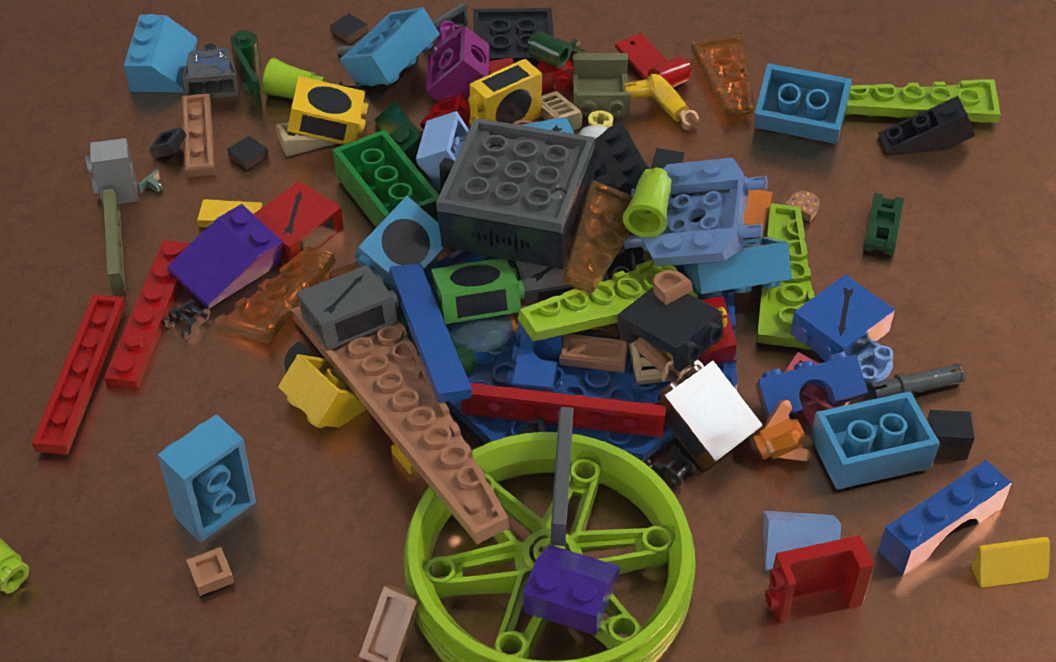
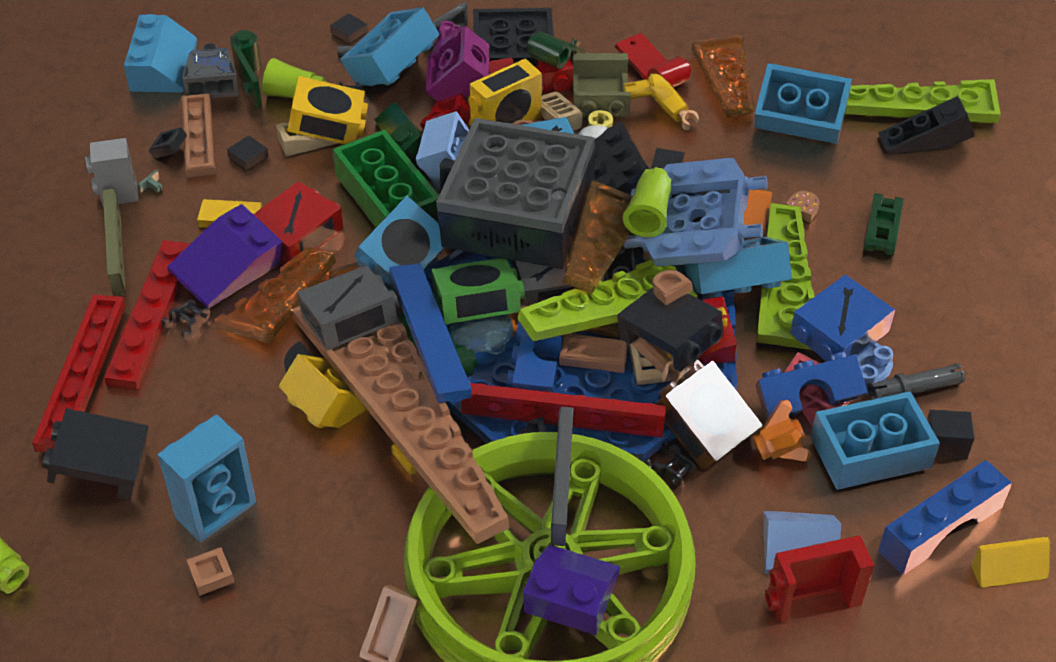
none -> black panel [42,408,149,500]

